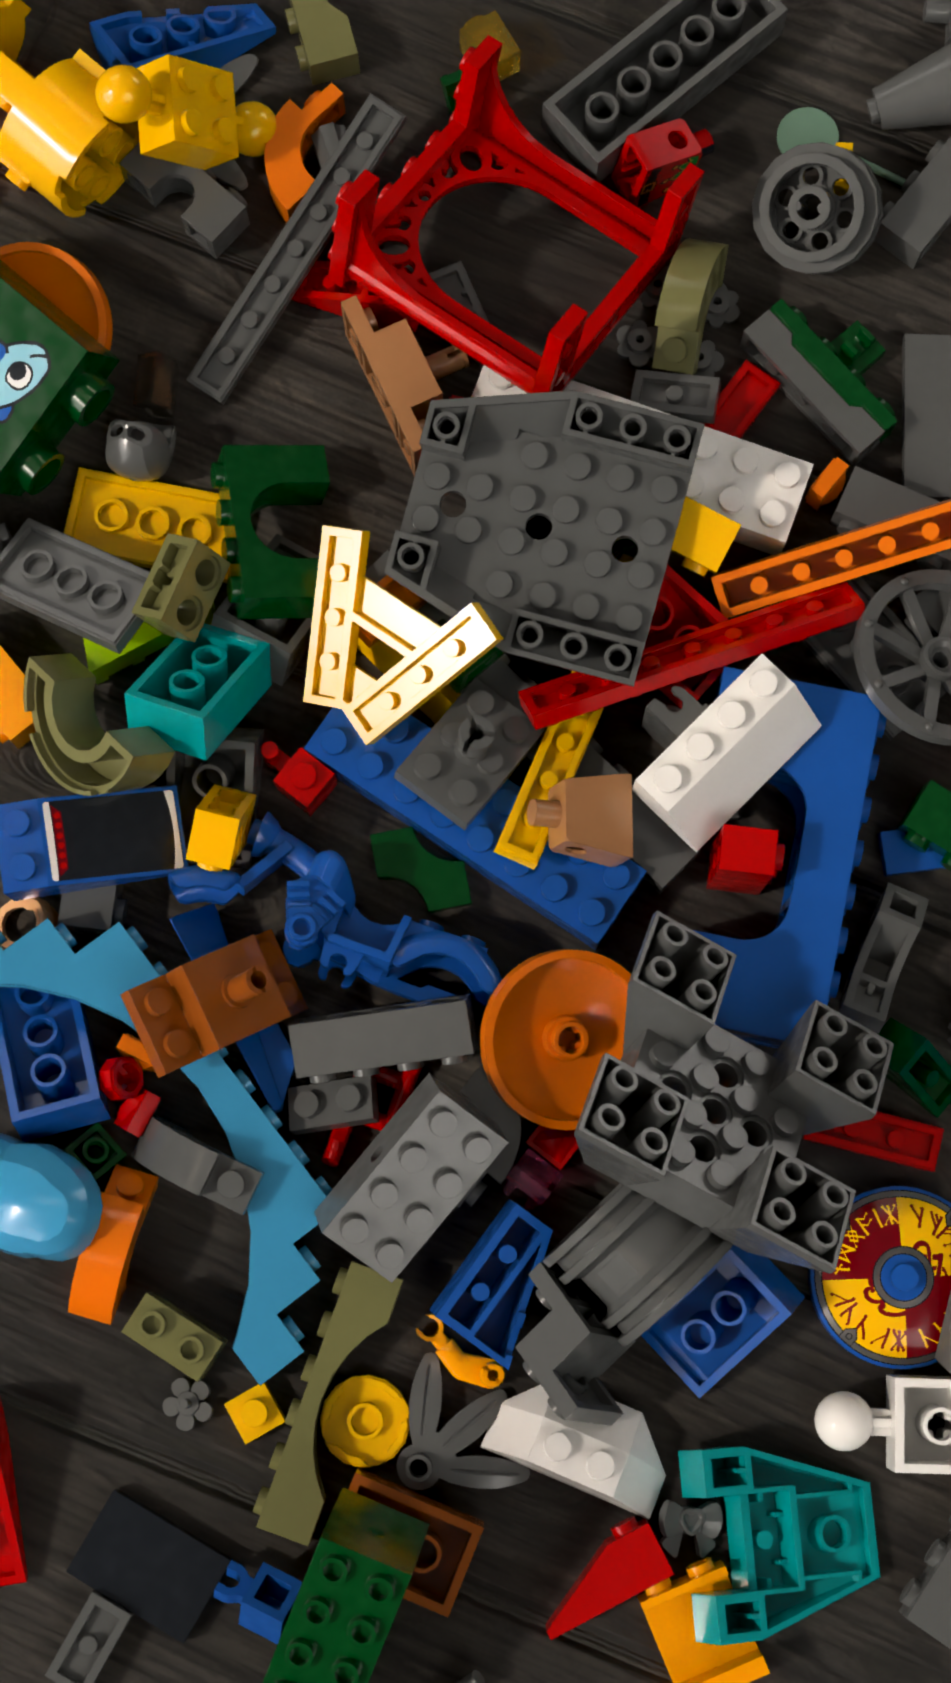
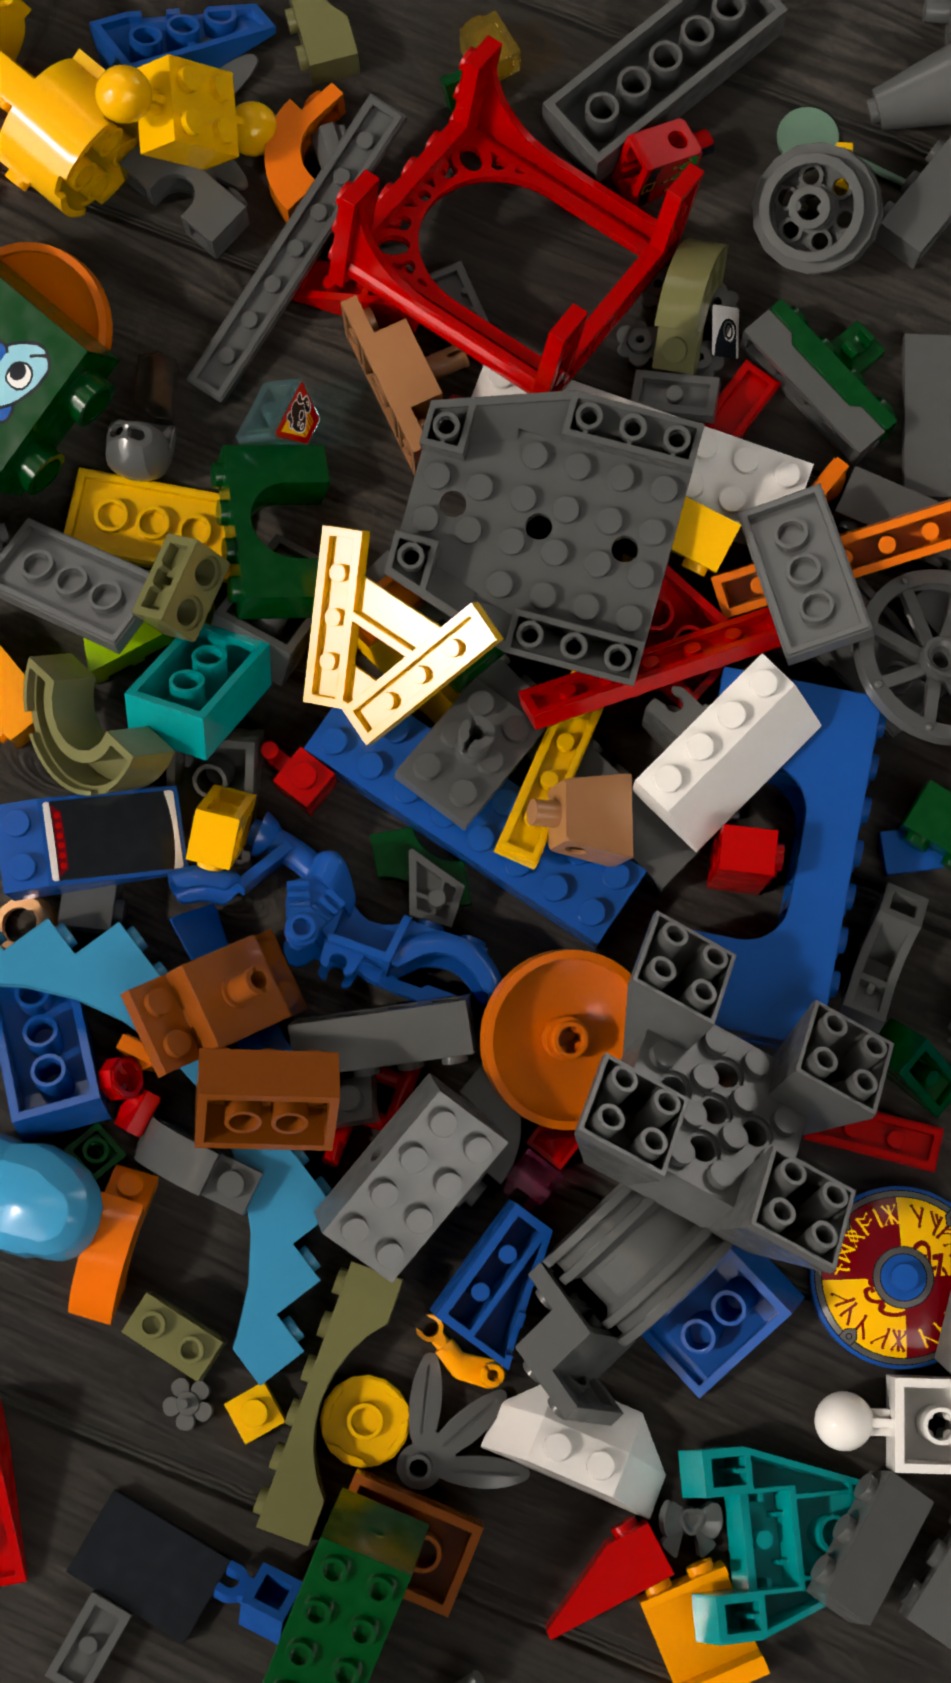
none -> dark orange brick [194,1047,340,1151]
none -> clear light blue slope [236,378,320,445]
none -> dark grey piece [409,849,465,929]
none -> sticker [712,304,739,359]
none -> dark grey tile [737,483,875,666]
none -> dark grey brick [806,1470,934,1625]

